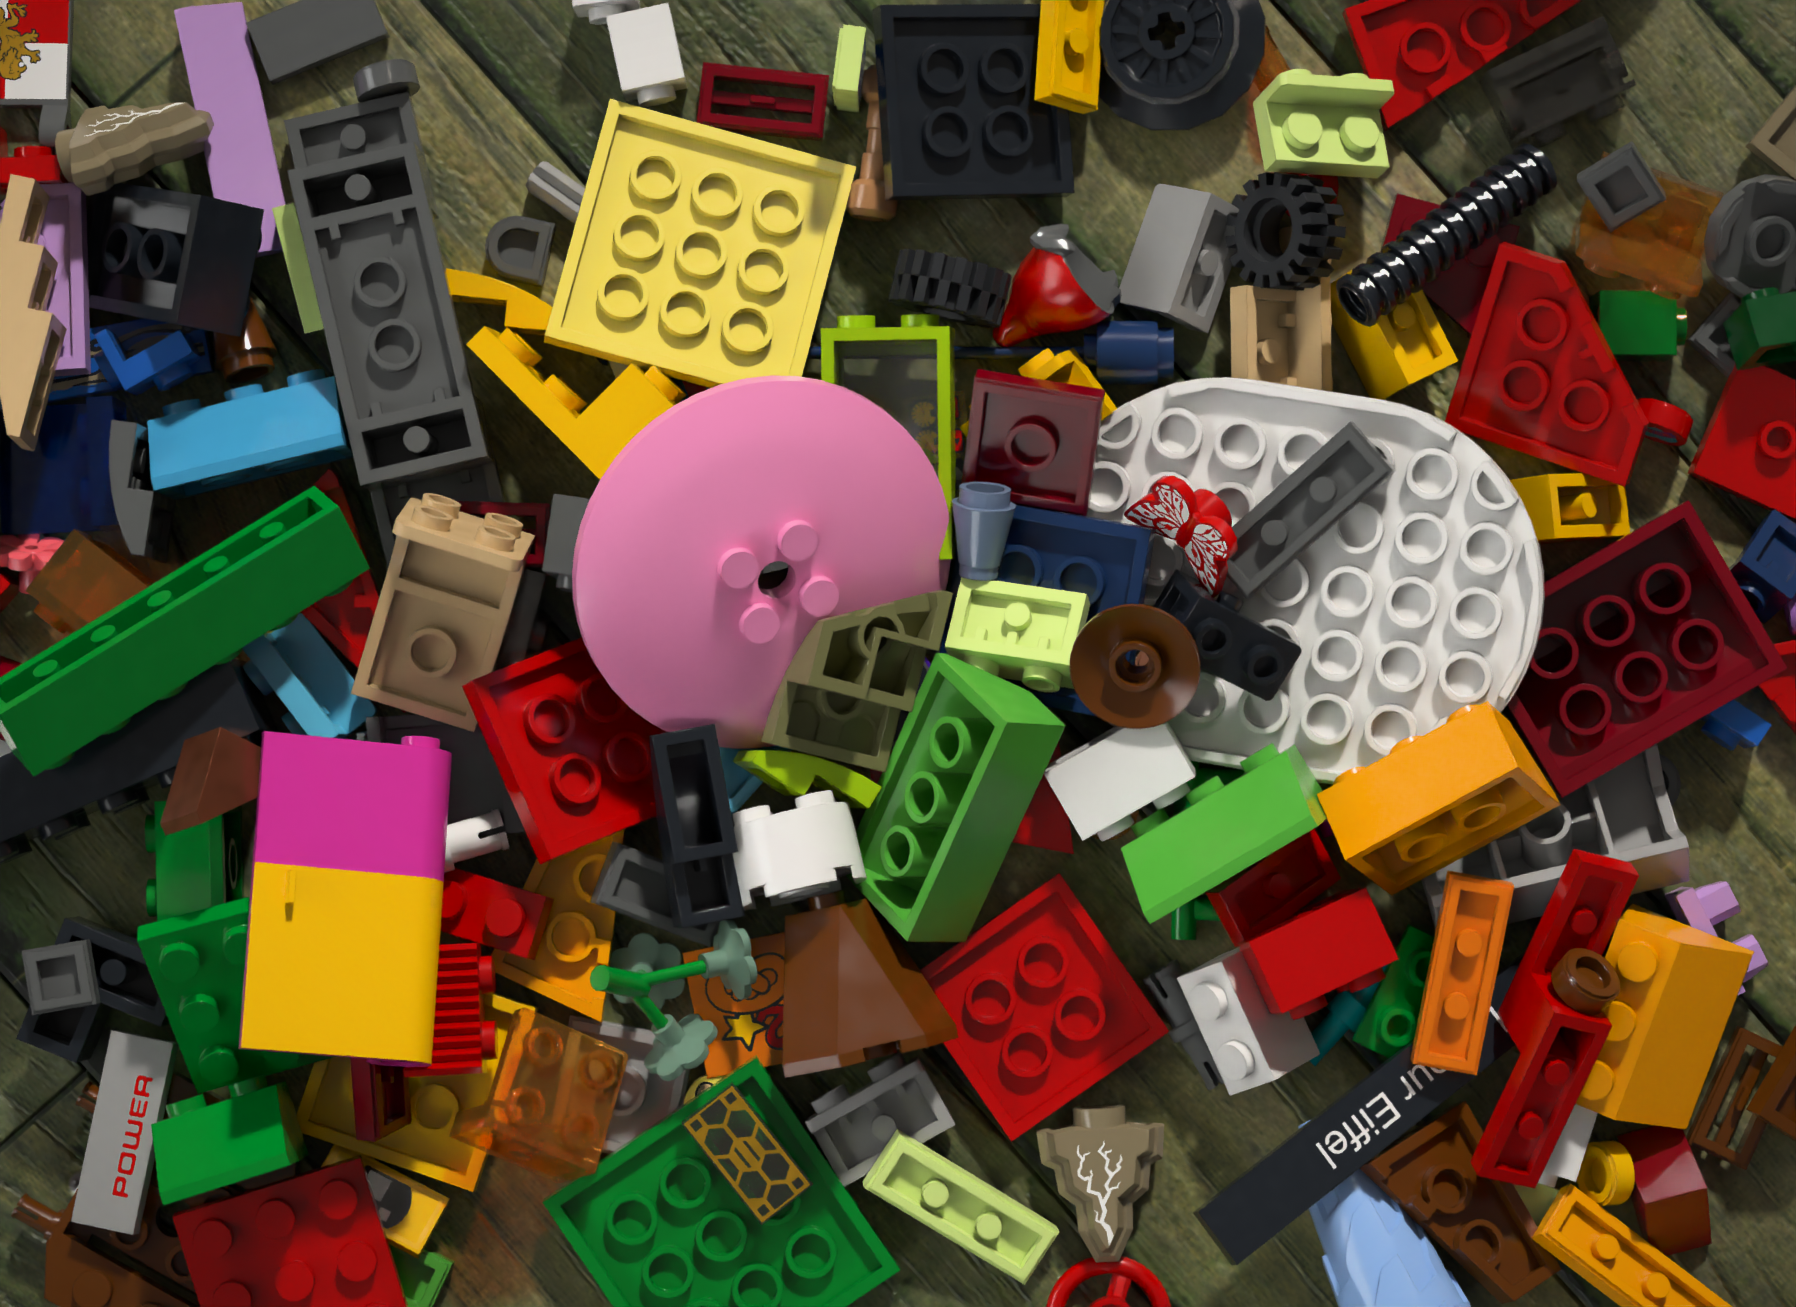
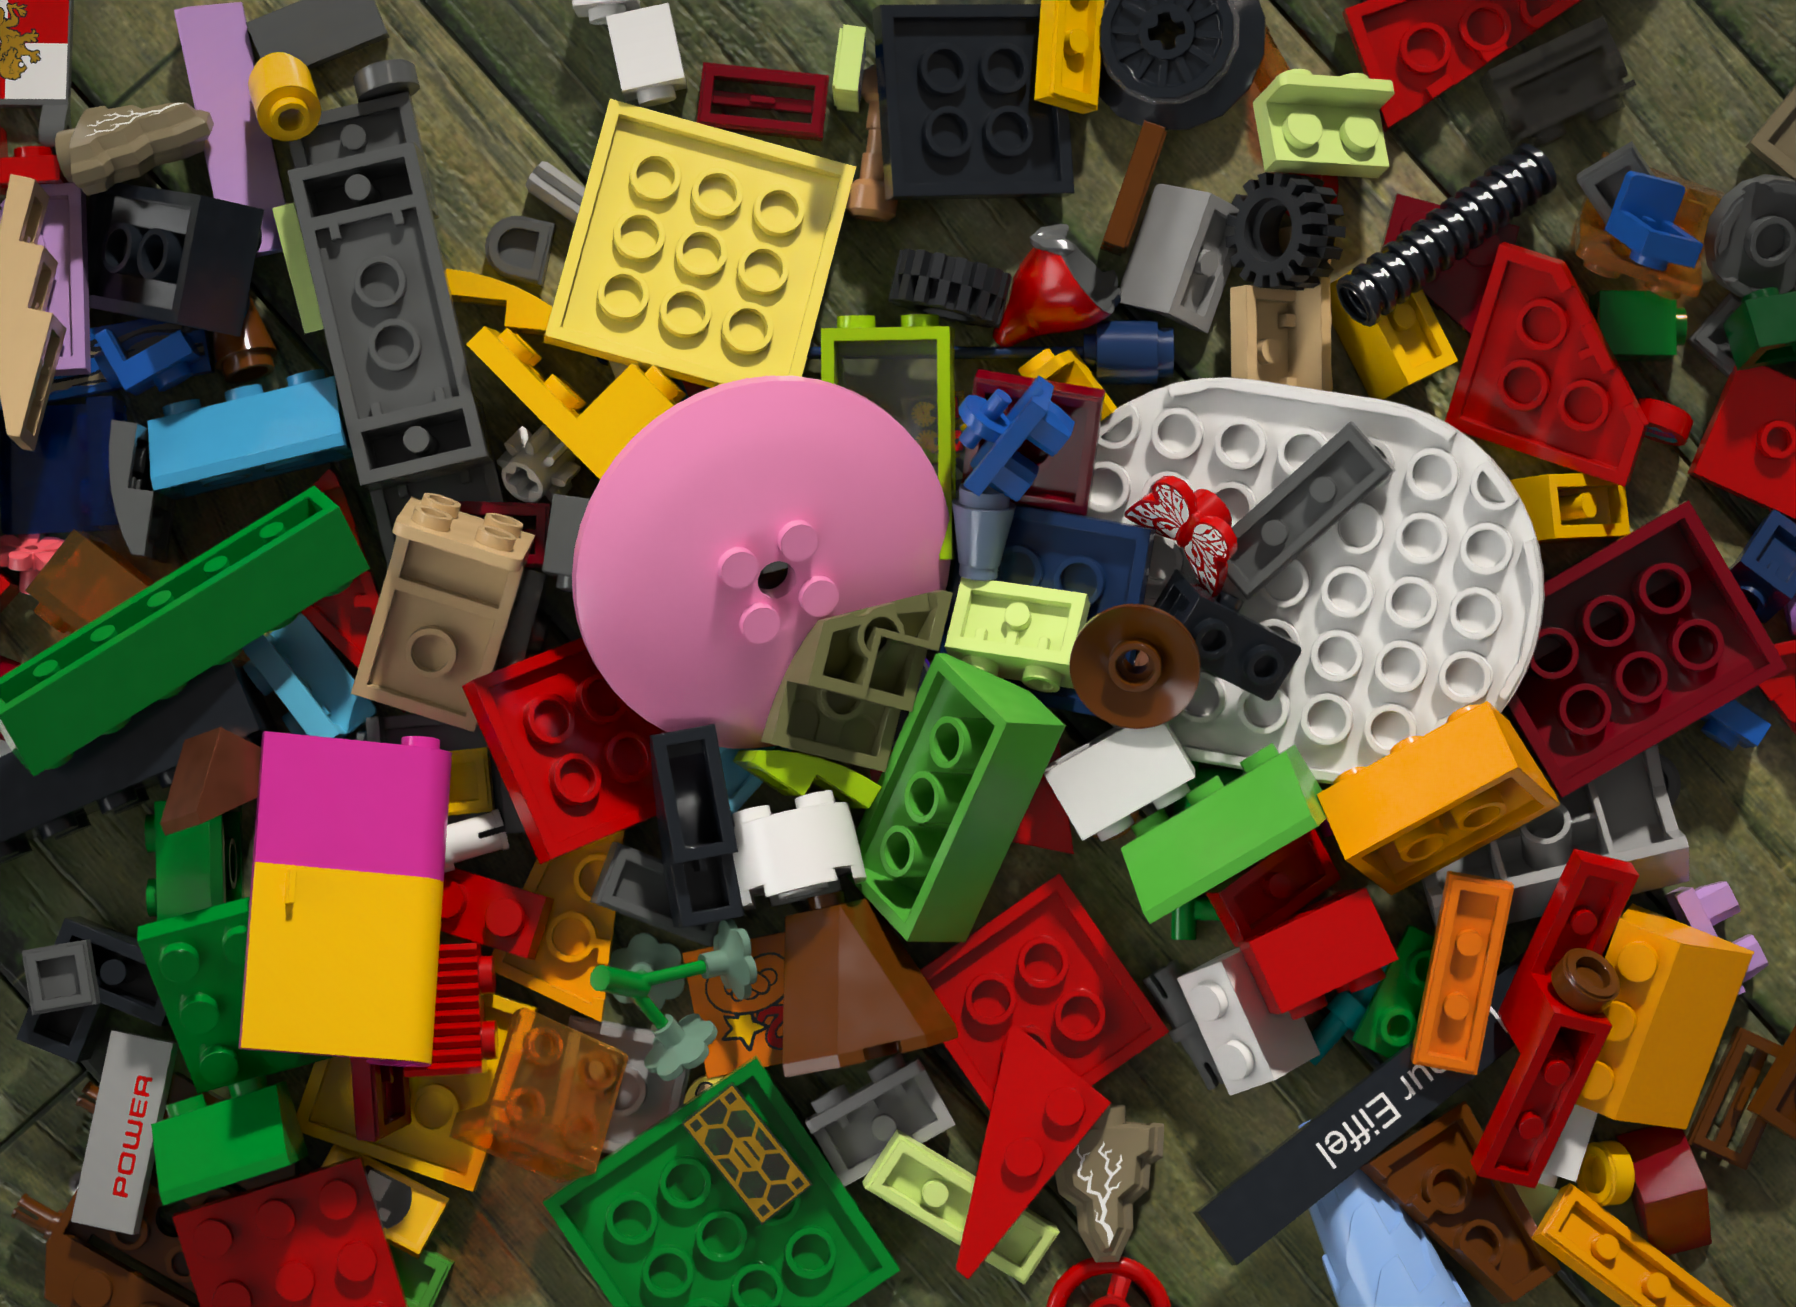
none -> yellow brick [248,52,321,141]
none -> yellow tile [448,747,495,816]
none -> white gear [497,425,581,503]
none -> red wing [955,1023,1112,1280]
none -> blue hips [958,375,1075,501]
none -> reddish brown tile [1100,120,1167,256]
none -> blue bracket [1605,171,1703,271]

